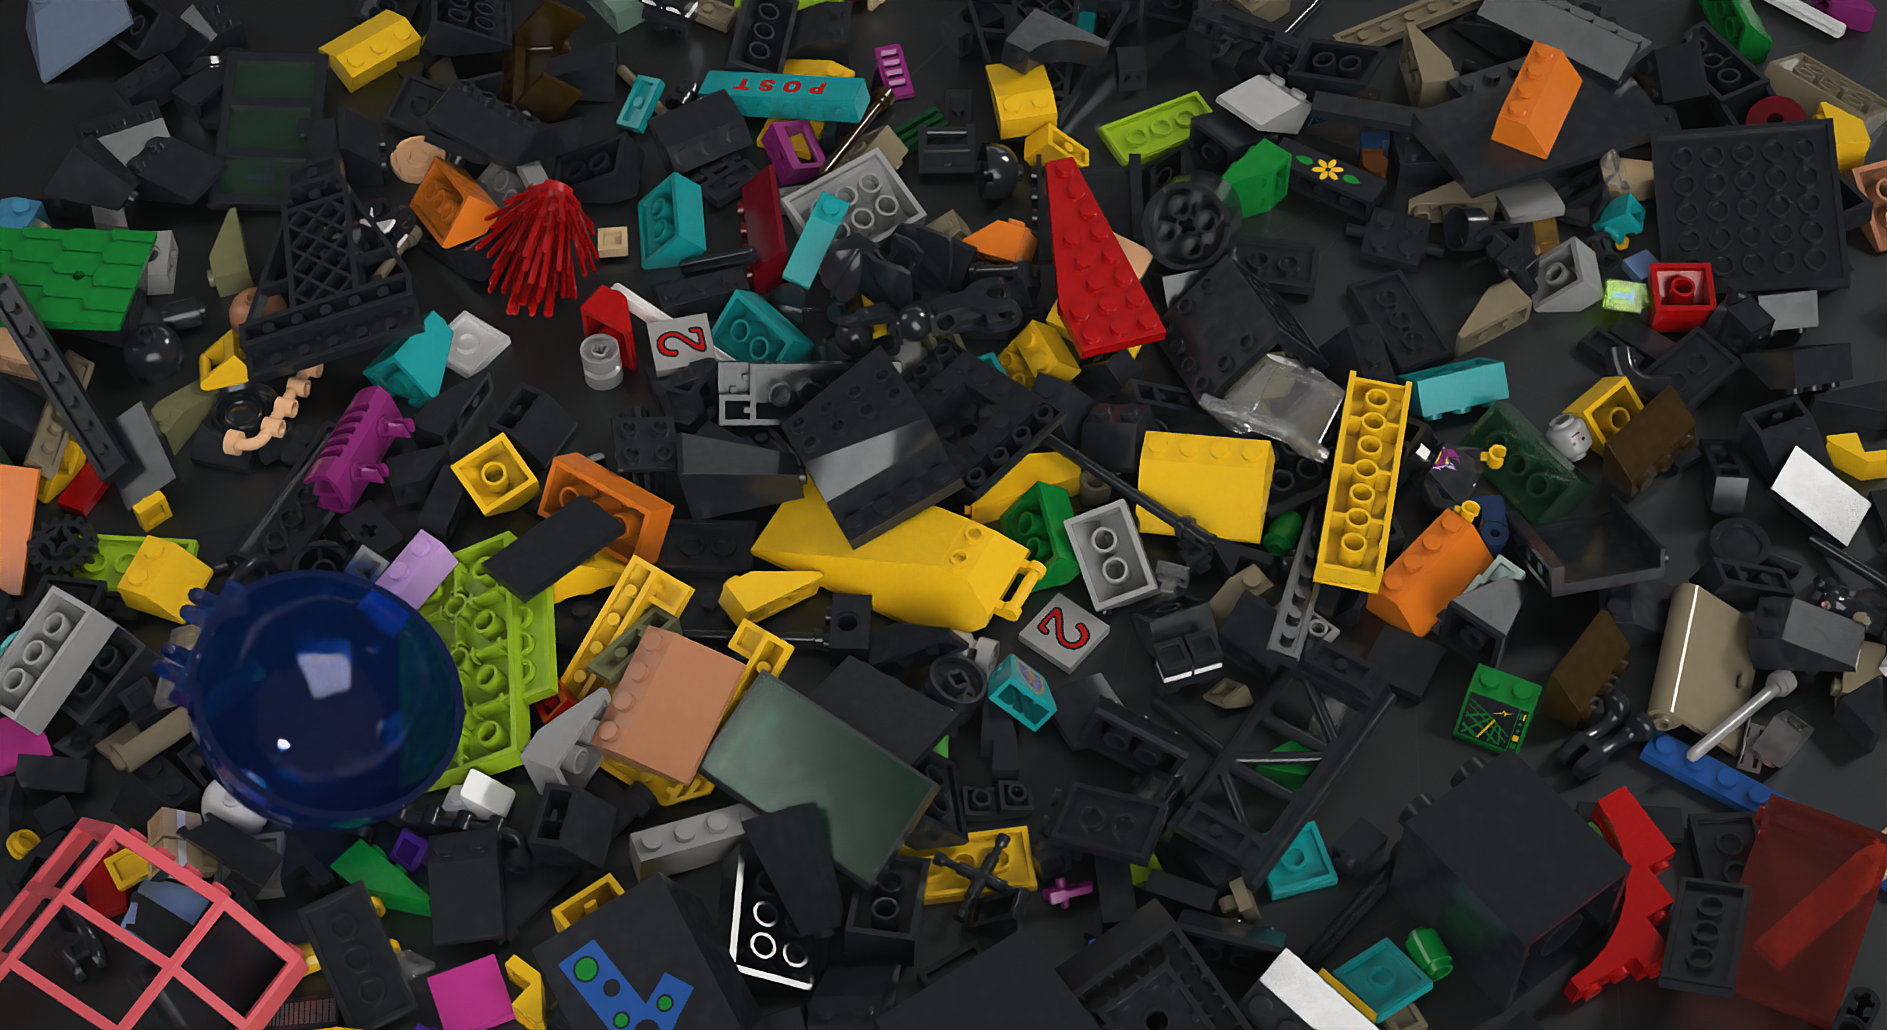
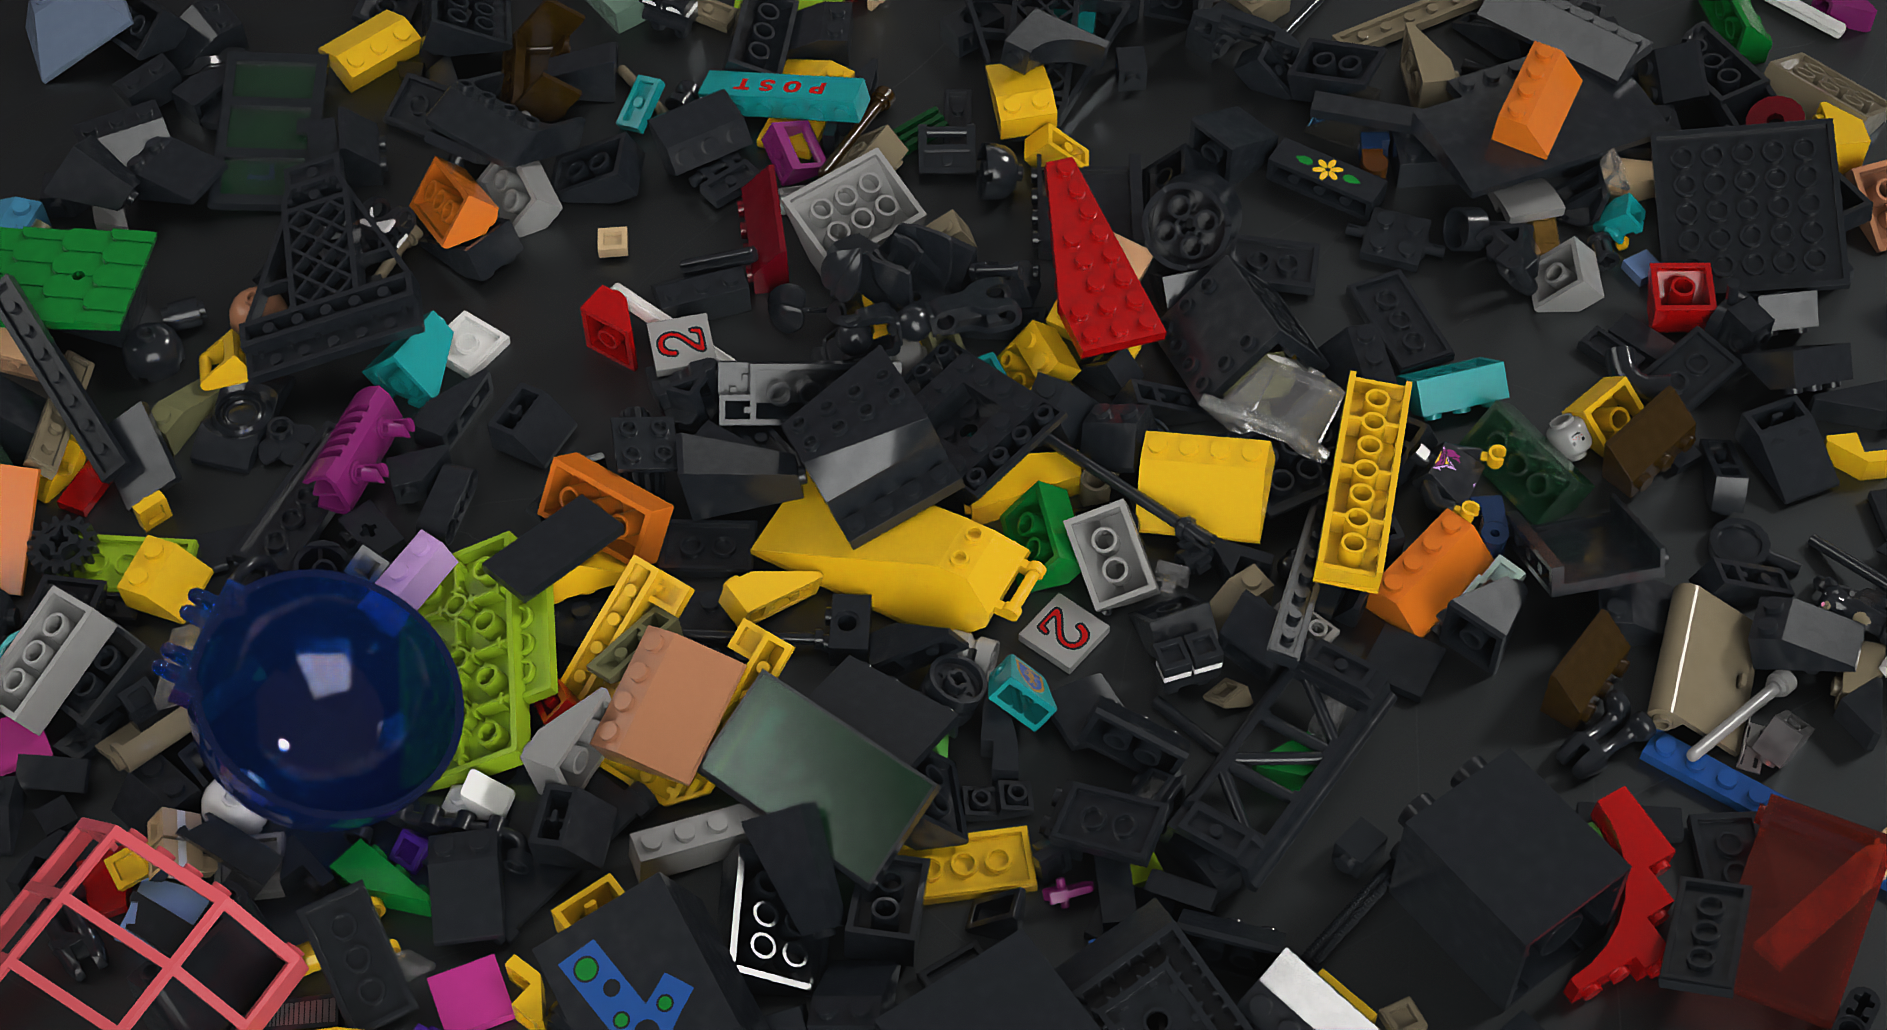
yellow plate [6,829,41,861] -> none
light grey brick [147,230,178,295] -> none
olive slope [206,207,255,297] -> none
light nougat bar [223,364,323,456] -> none
light nougat tile [390,135,448,184] -> none
yellow slope [450,432,542,517] -> none
red plant [475,179,599,318] -> none
light grey wheel [580,333,624,391] -> none
teal slope [637,171,706,270] -> none
teal slope [711,289,814,361] -> none
teal slope [782,191,850,291] -> none
magenta slope [873,44,914,100] -> none
black piece [933,833,1031,923] -> none
orange slope [961,218,1038,265] -> none
lime tile [1098,91,1213,166] -> none
light grey slope [1215,73,1312,134] -> none
dark tan tile [1218,877,1261,924] -> none
green slope [1221,138,1292,219] -> none
teal tile [1262,820,1338,901] -> none
green brick [1263,510,1303,557] -> none
teal tile [1332,937,1433,1024] -> none
green brick [1405,926,1453,981] -> none
dark tan slope [1406,181,1497,223] -> none
slope [1452,663,1543,755] -> none
dark tan slope [1454,278,1533,358] -> none
clear neon green brick [1601,278,1650,314] -> none
tile [1765,446,1872,550] -> none

